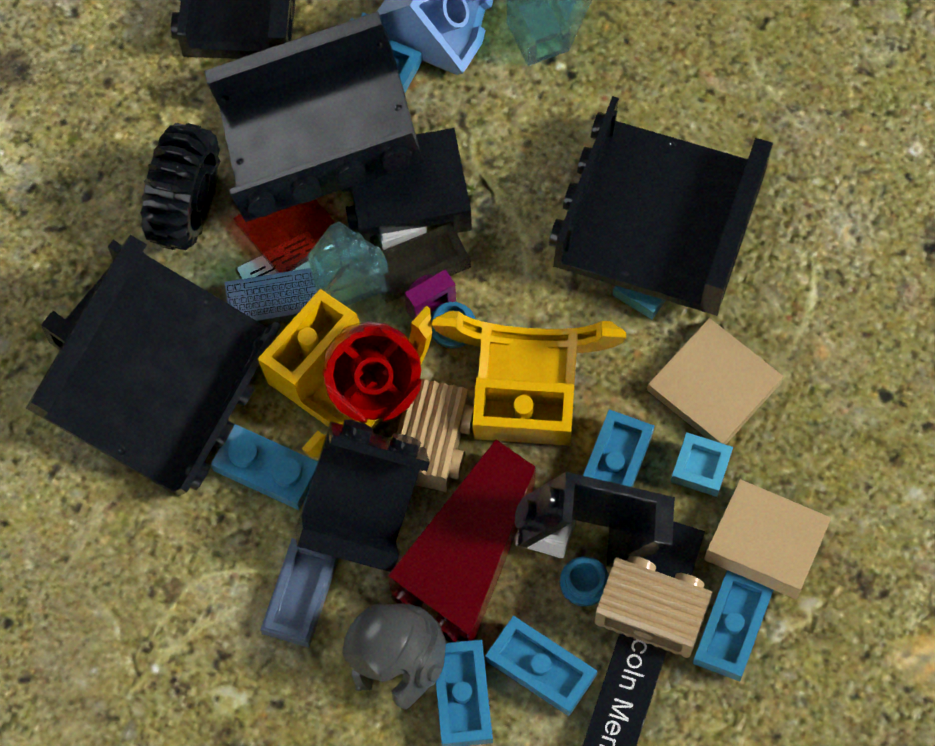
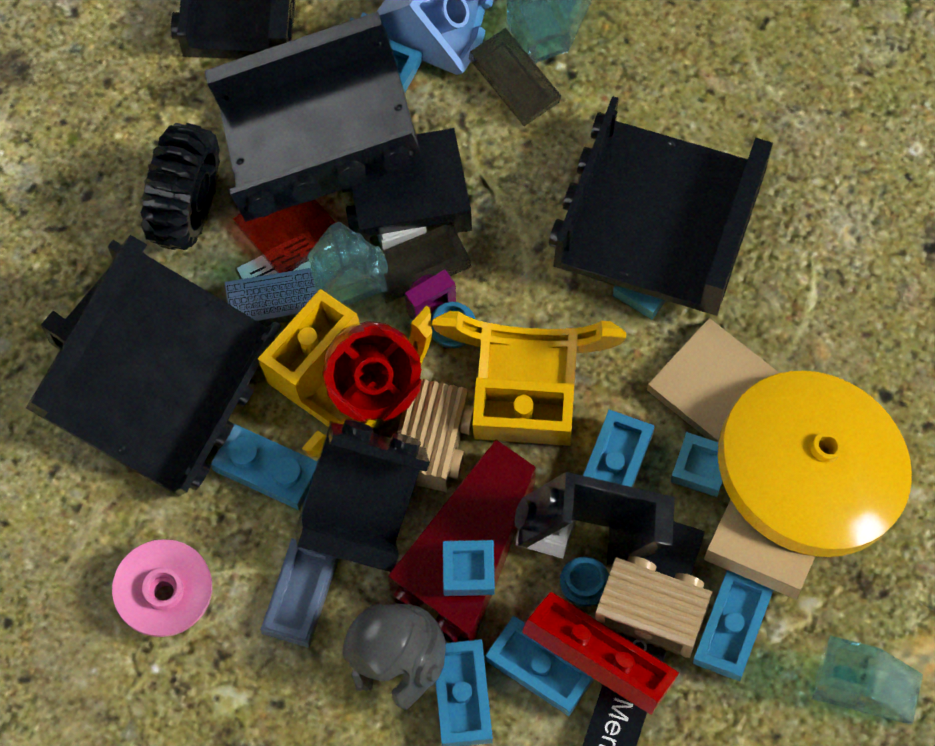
none -> bright pink dish [112,539,212,637]
none -> dark azure plate [443,540,495,596]
none -> clear smoke tile [469,28,561,126]
none -> red plate [522,591,679,715]
none -> yellow dish [718,370,912,557]
none -> clear light blue slope [812,635,923,725]

